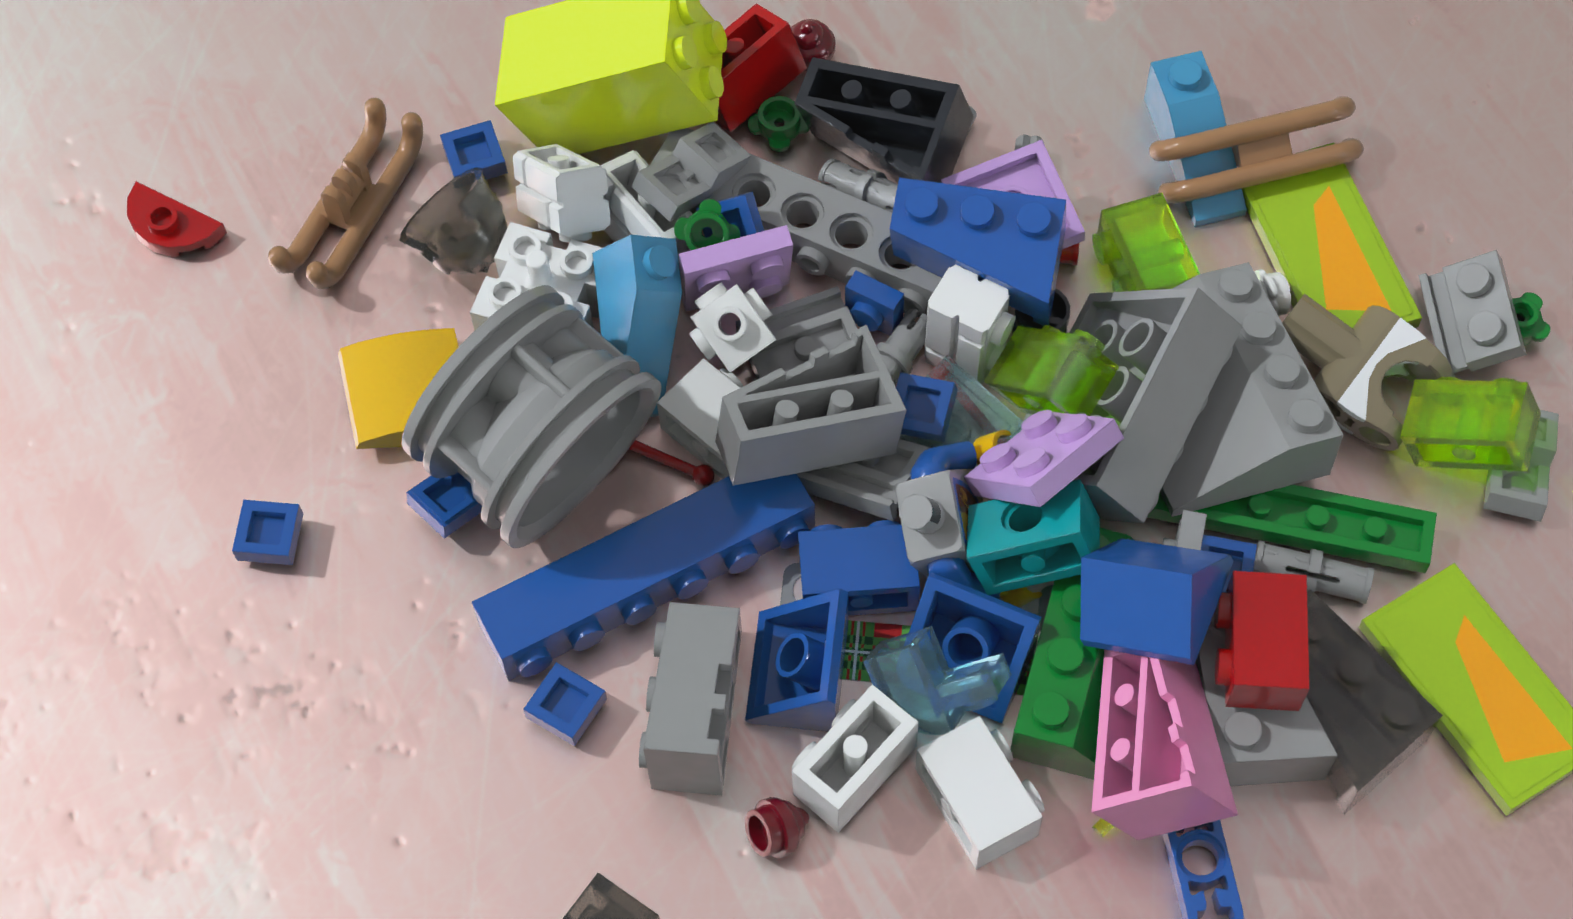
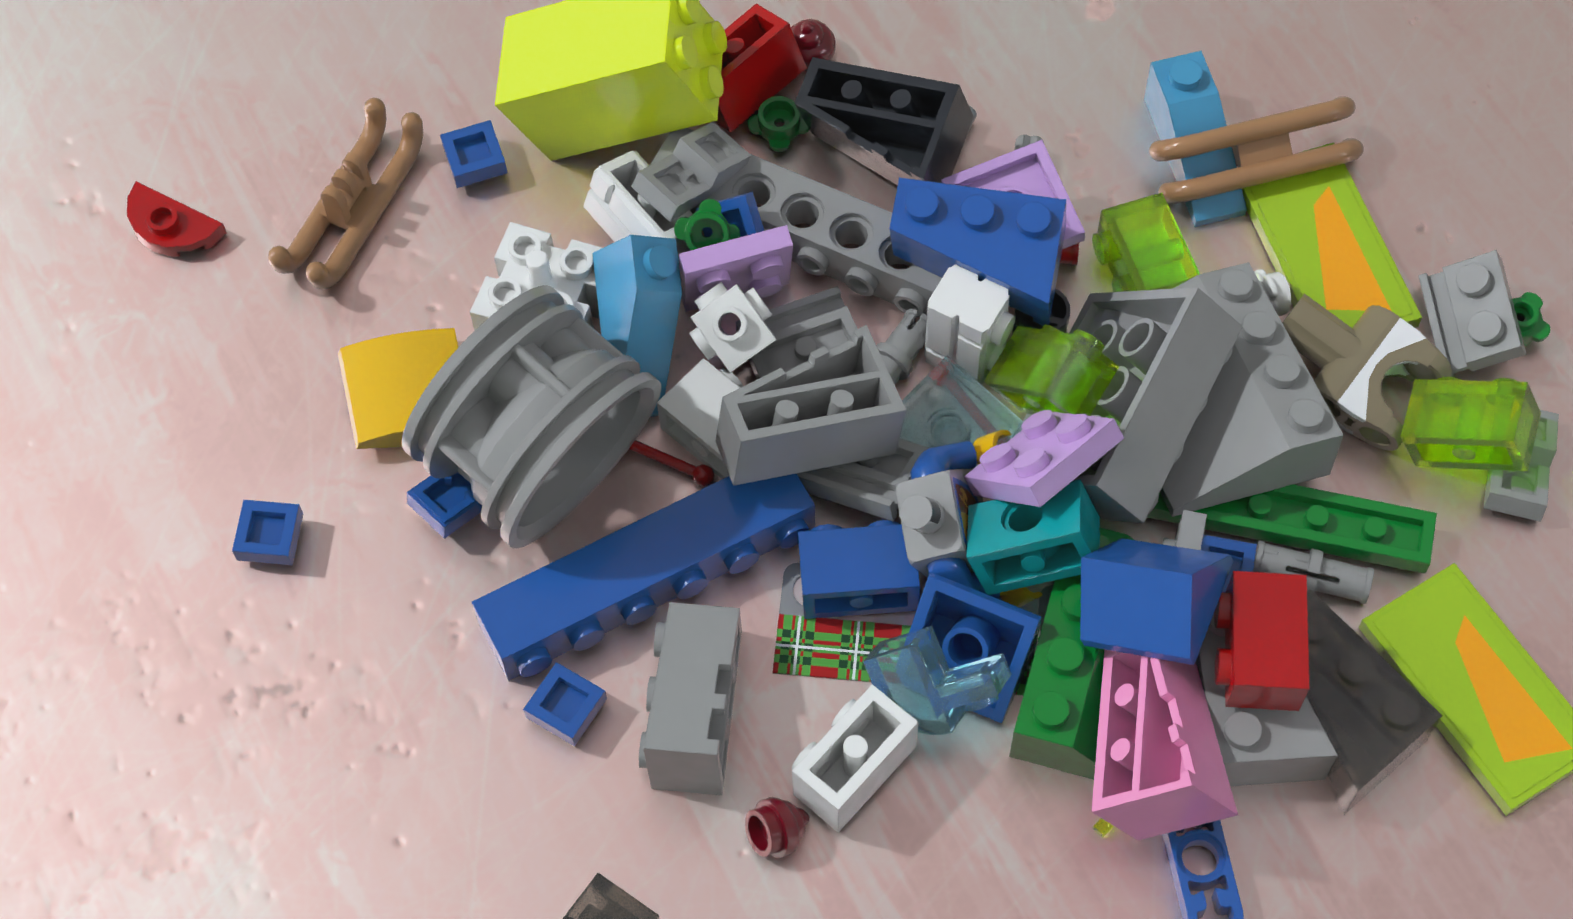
clear smoke helmet [399,167,508,275] -> none
white brick [513,144,611,242] -> none
blue slope [745,588,849,732] -> none
light grey pin [818,158,898,212] -> none
blue plate [845,271,904,336] -> none
blue plate [896,372,958,442] -> none
white brick [915,716,1045,870] -> none

